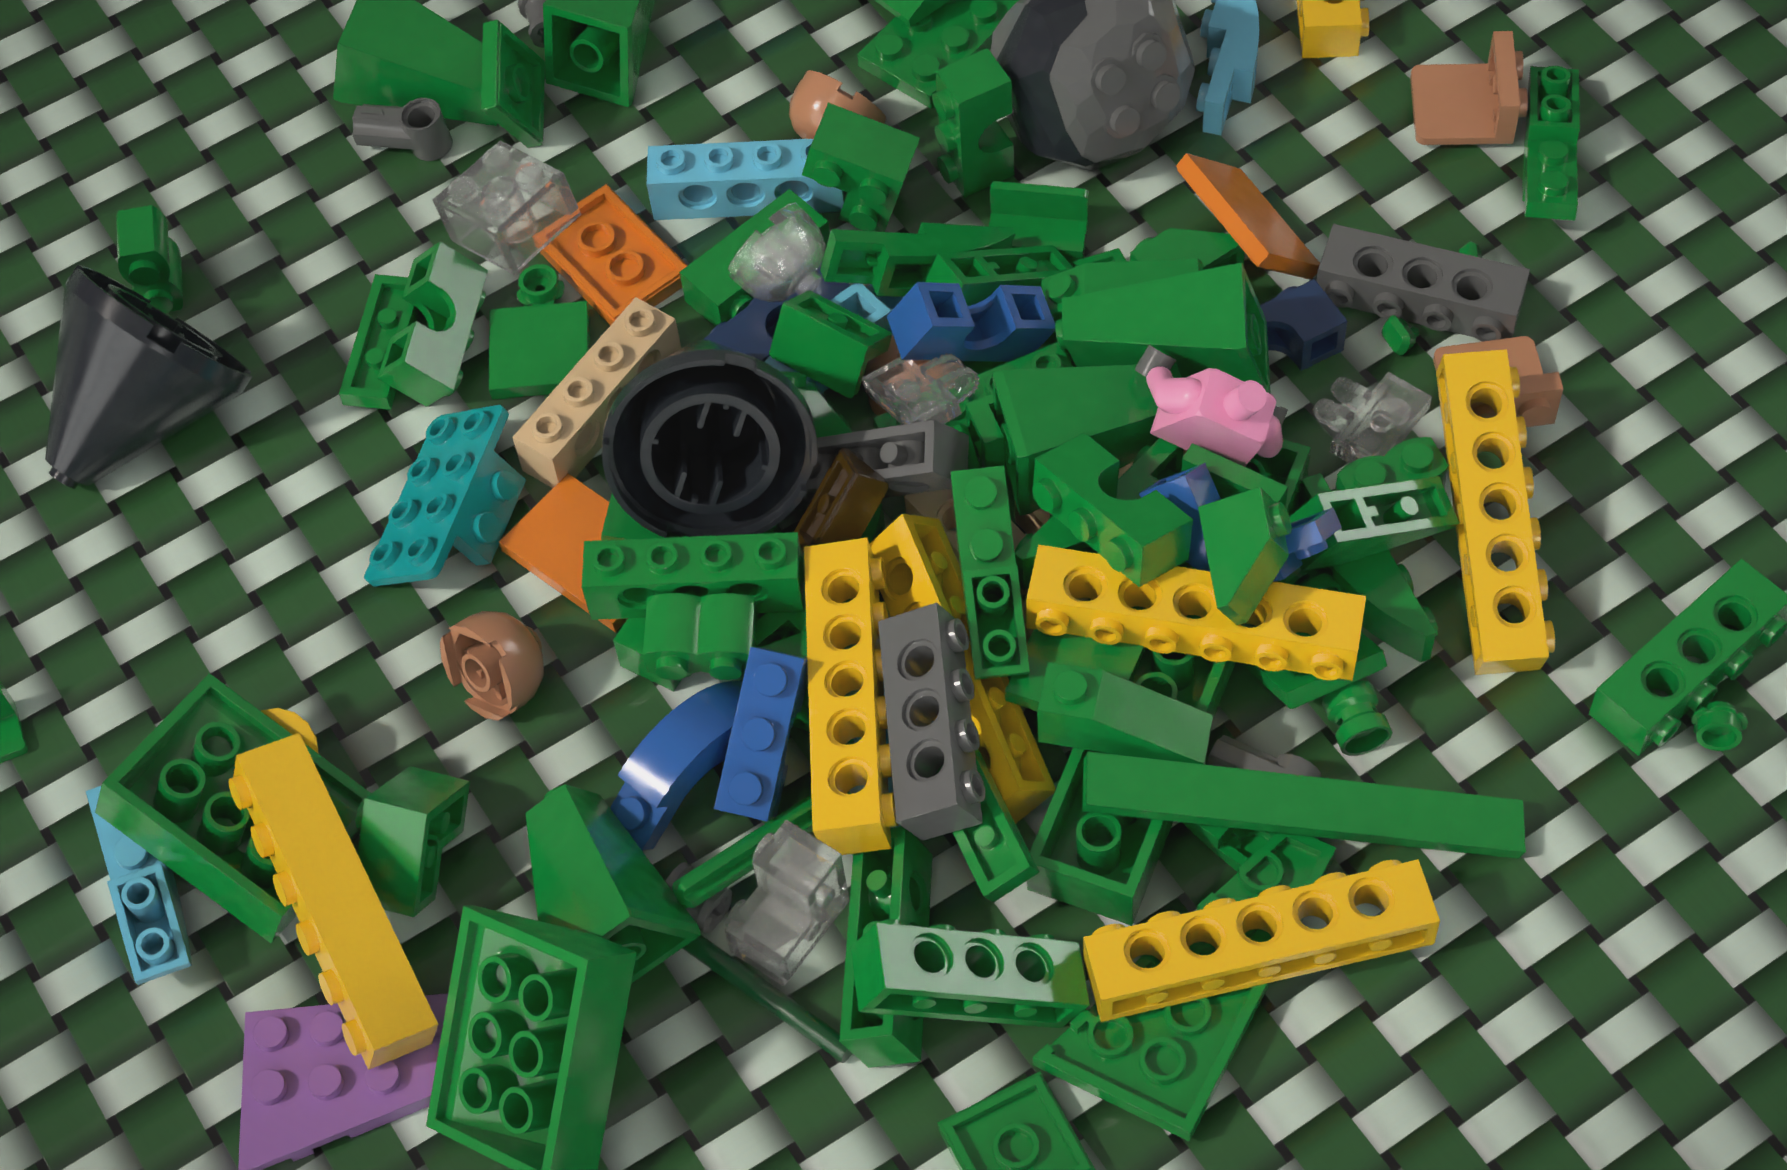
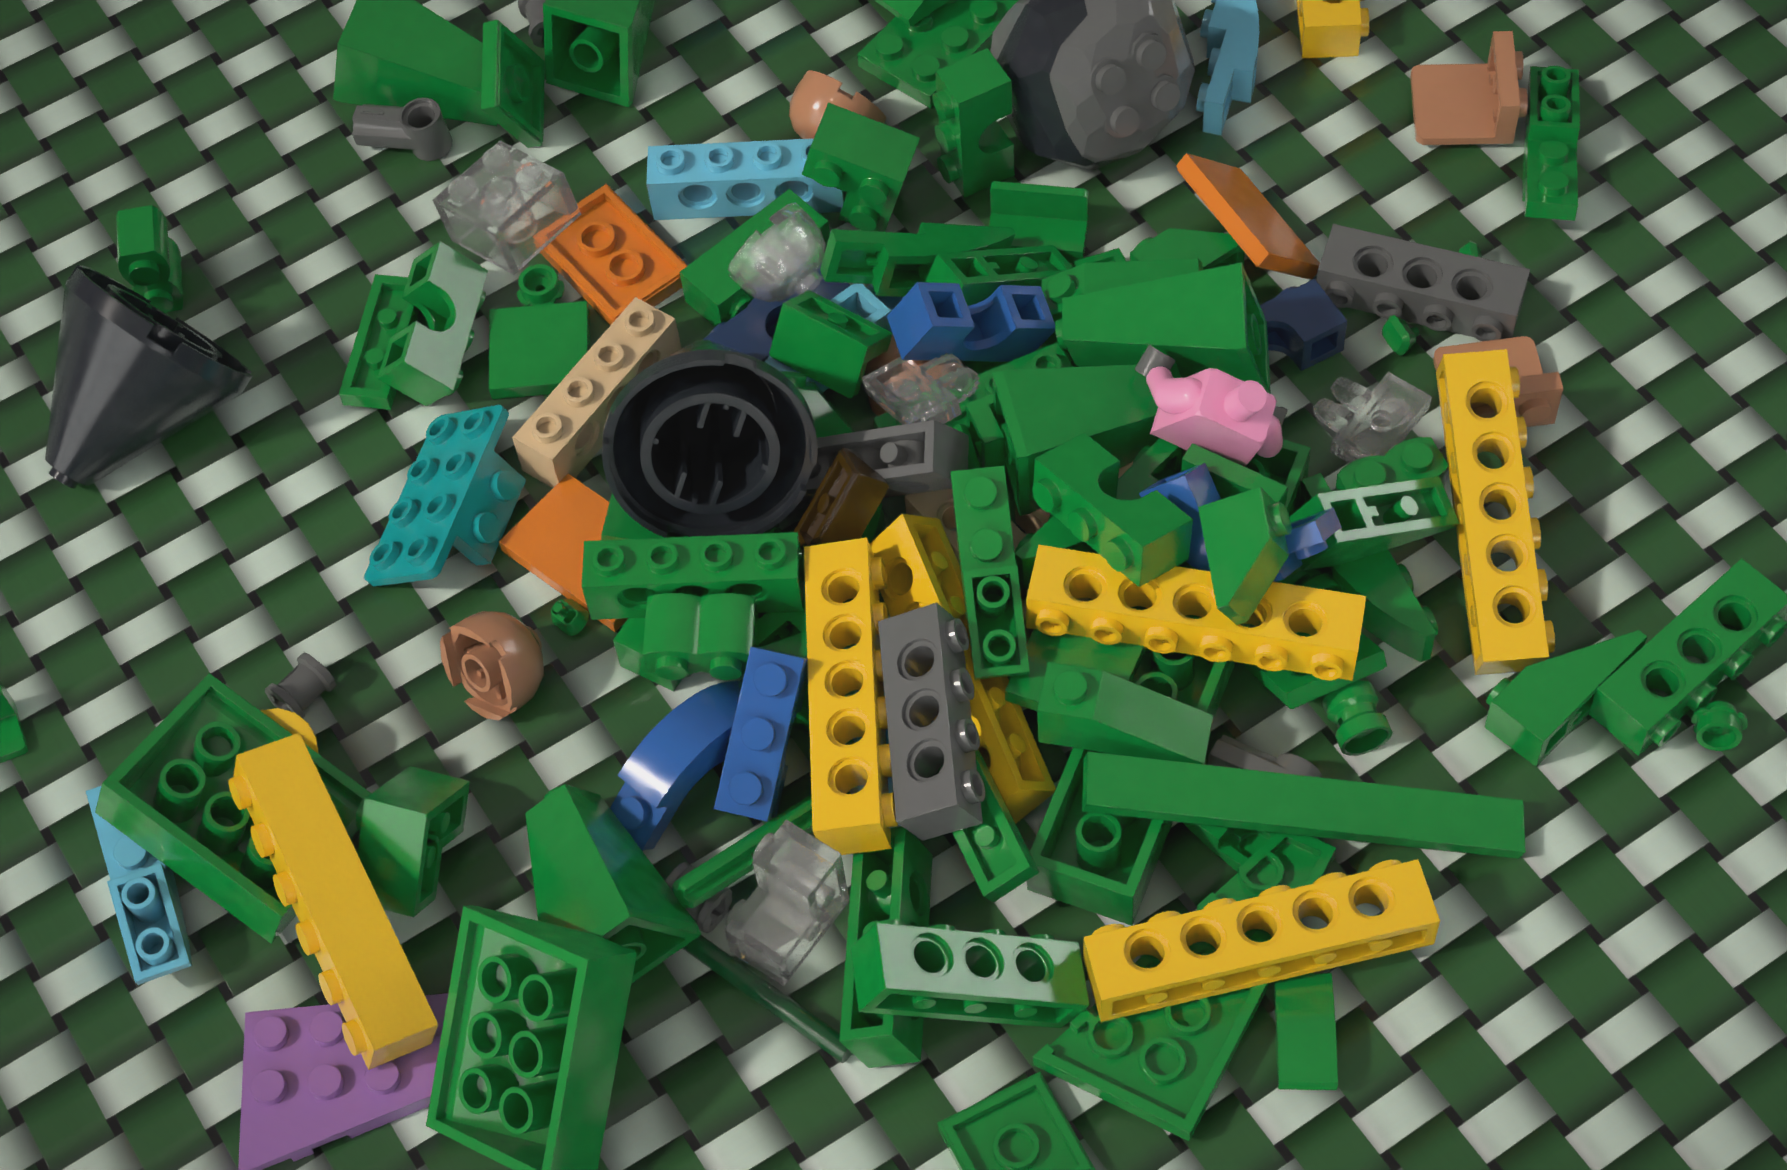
none -> dark grey bush [265,652,337,718]
none -> green rock [551,598,589,636]
none -> green slope [1273,973,1338,1090]
none -> green slope [1485,630,1647,767]

